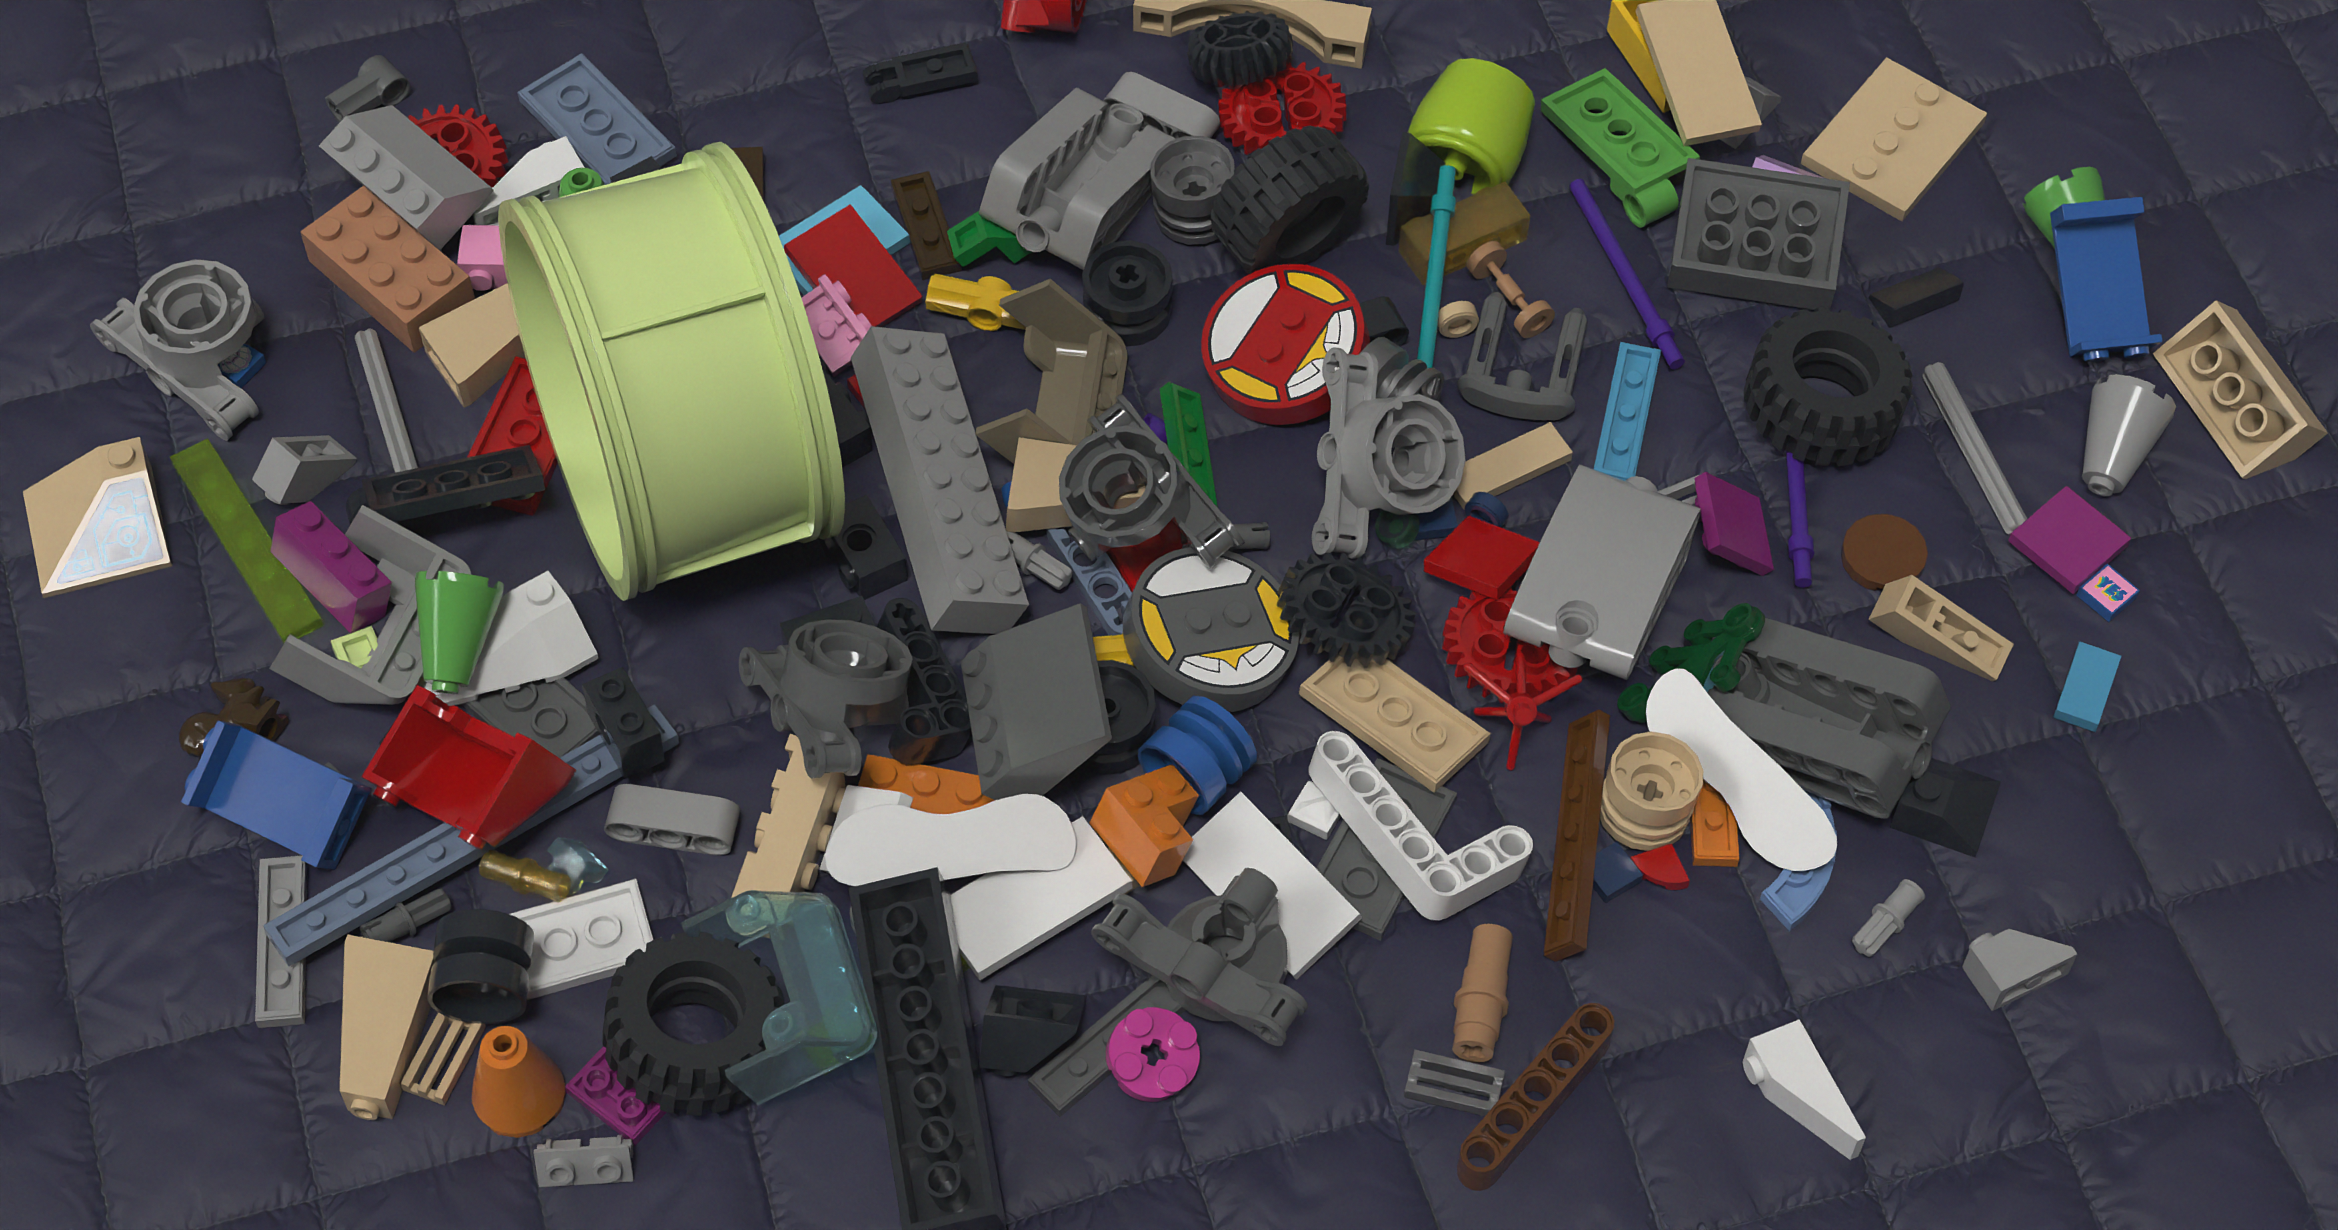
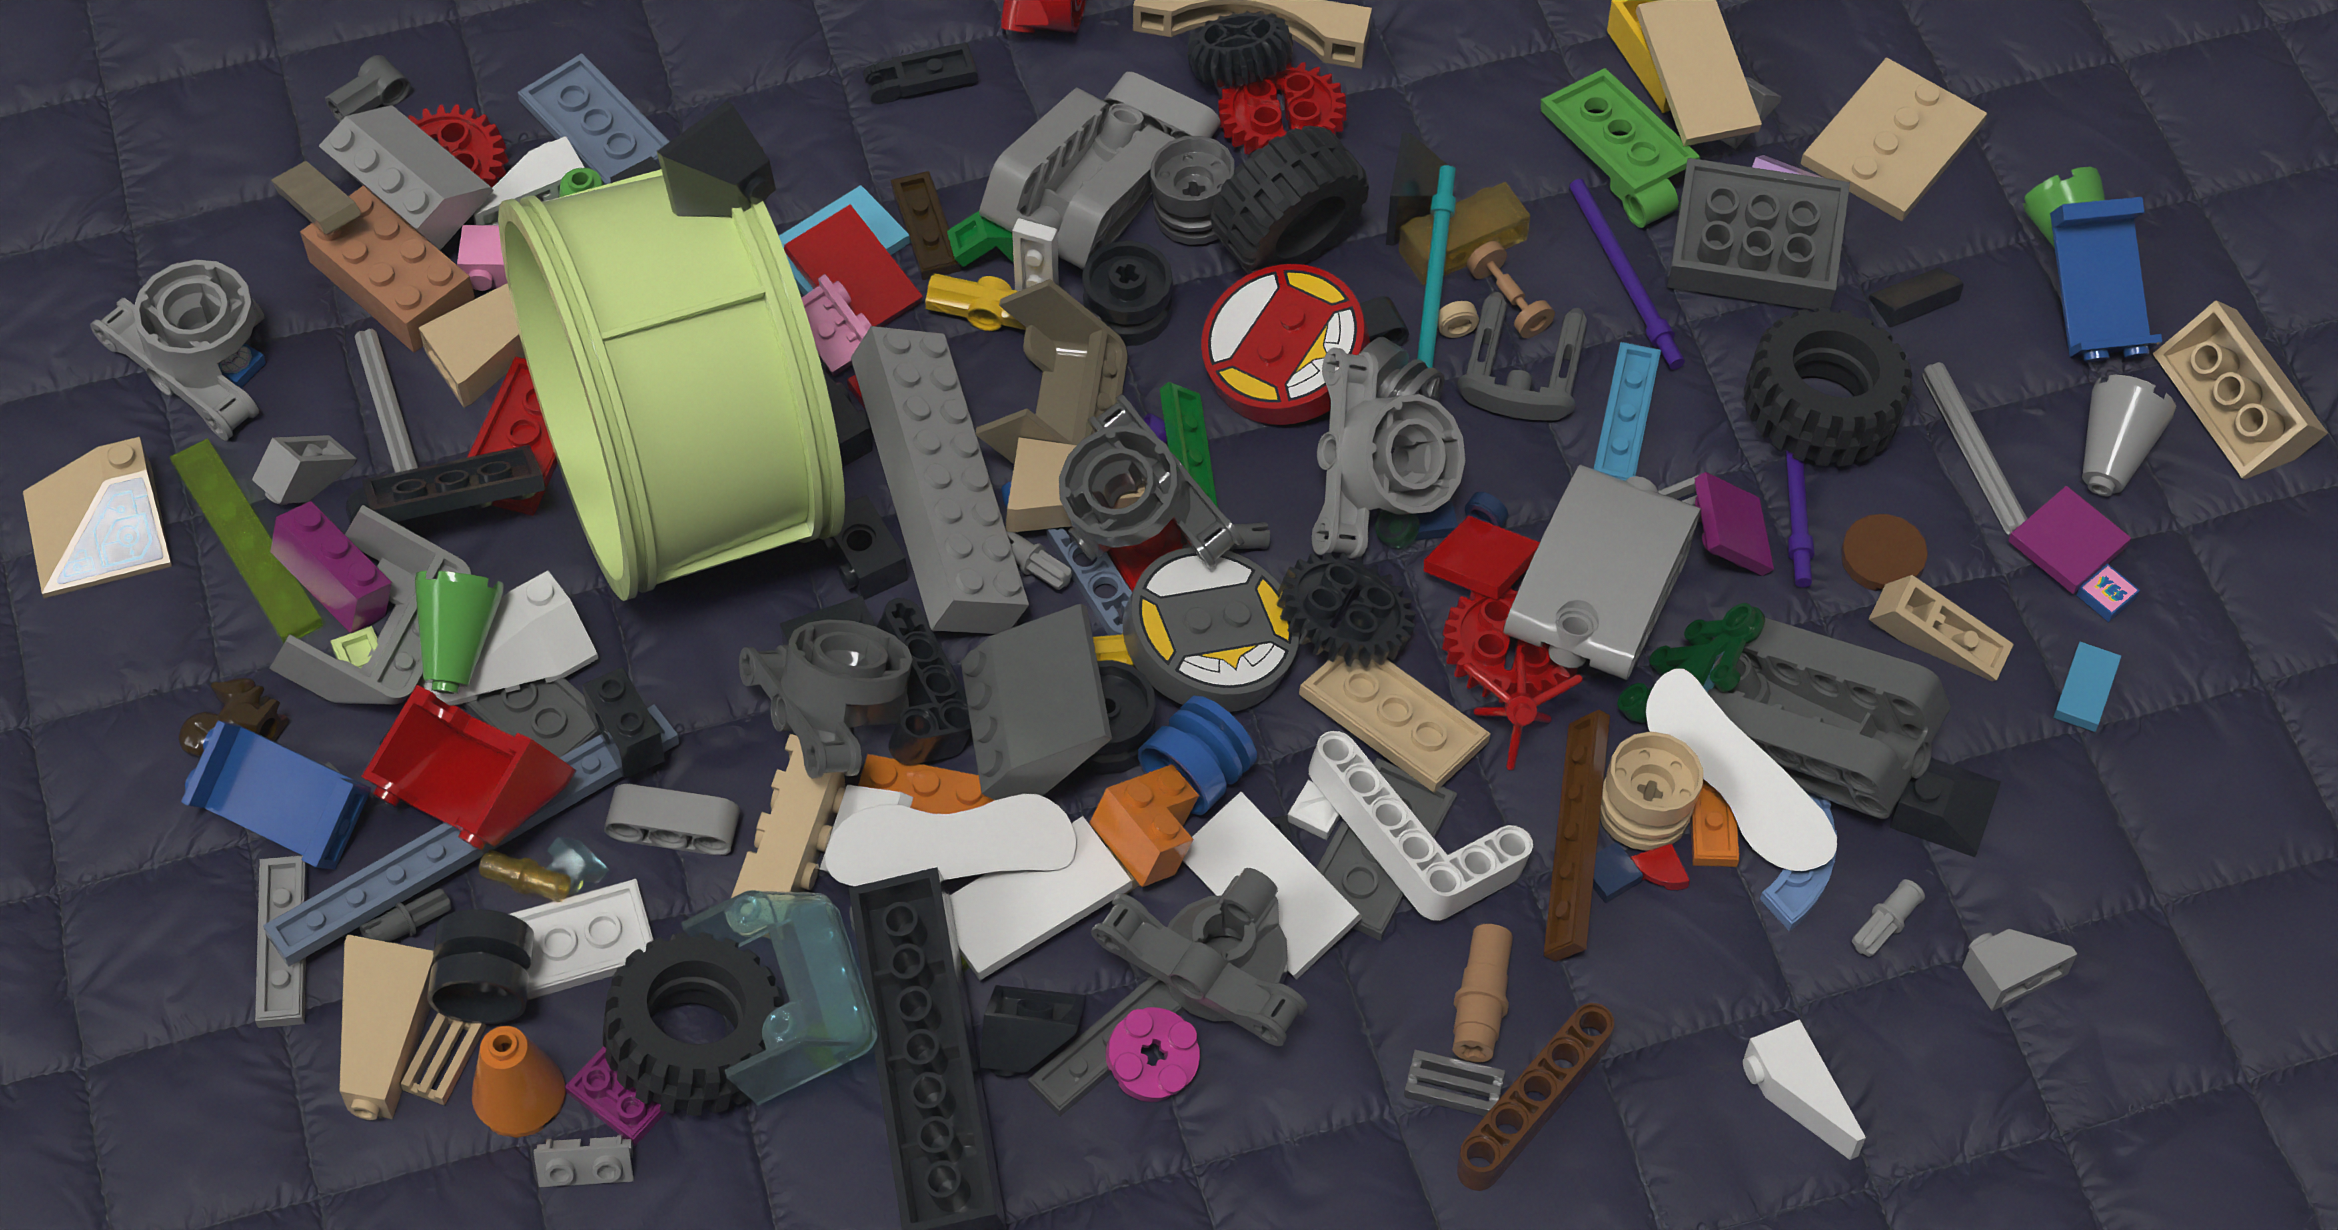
lime piece [1407,58,1535,197] -> none
tan tile [1453,422,1573,510] -> none
none -> dark tan tile [271,161,361,235]
none -> black slope [657,101,776,216]
none -> white hinge [1012,218,1059,291]

